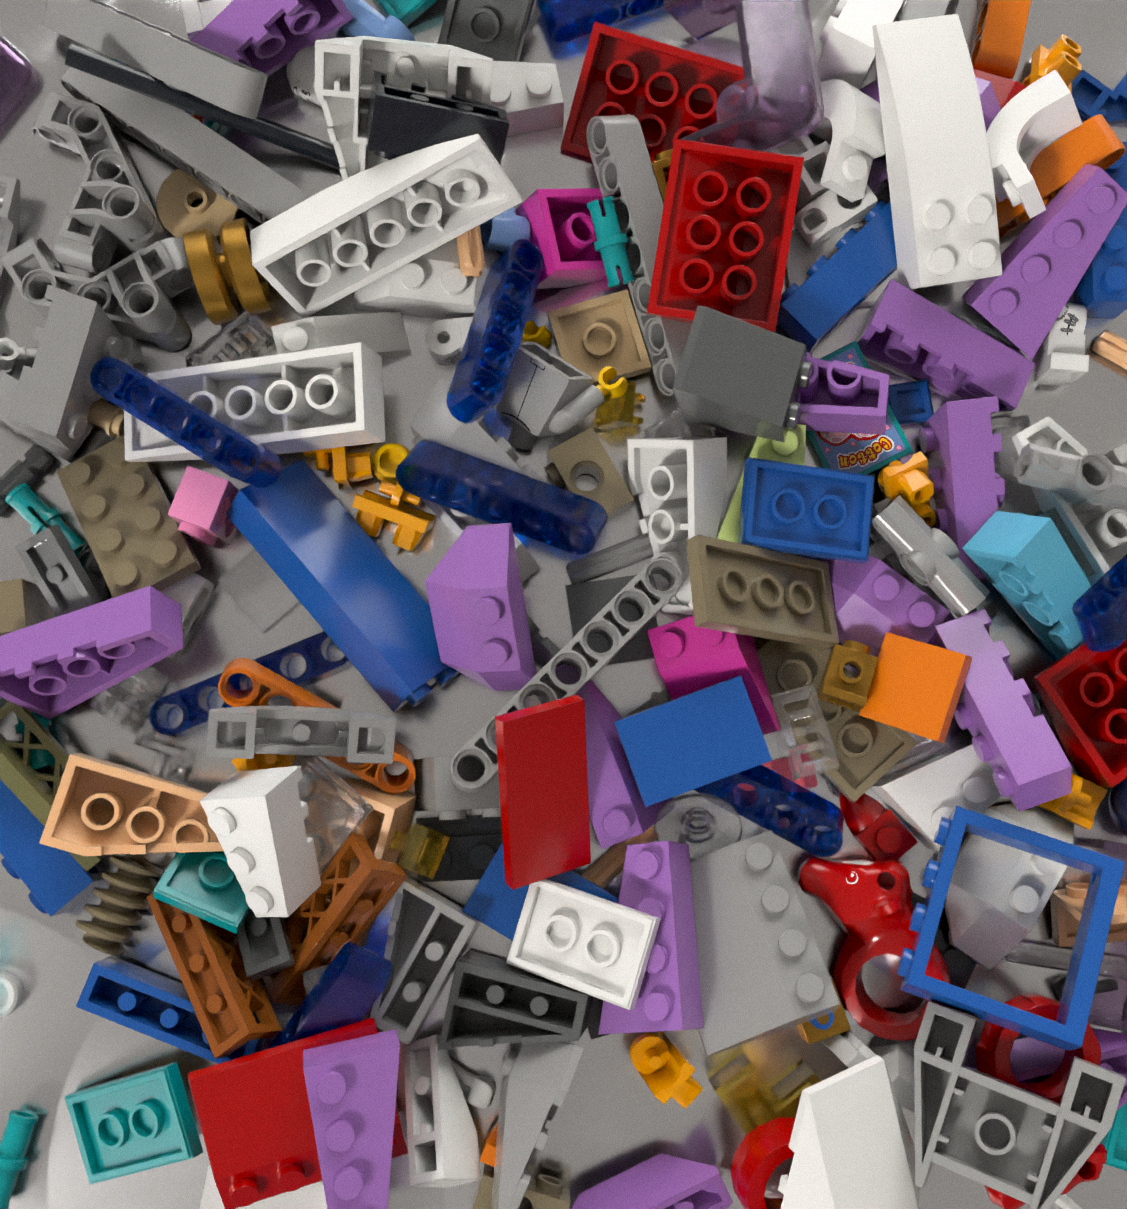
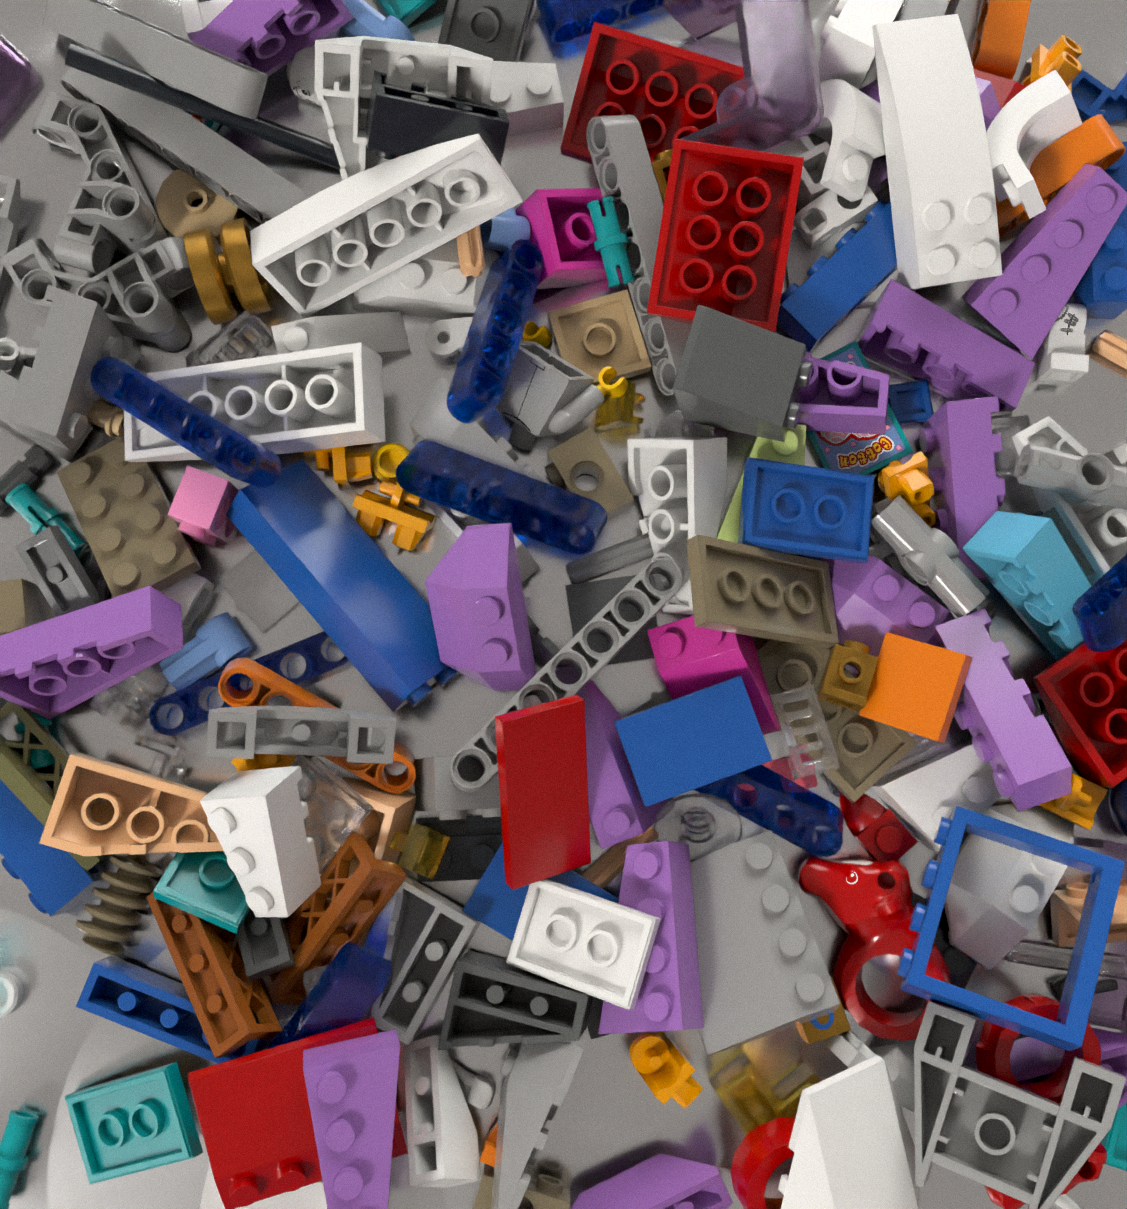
none -> medium blue piece [159,612,253,694]

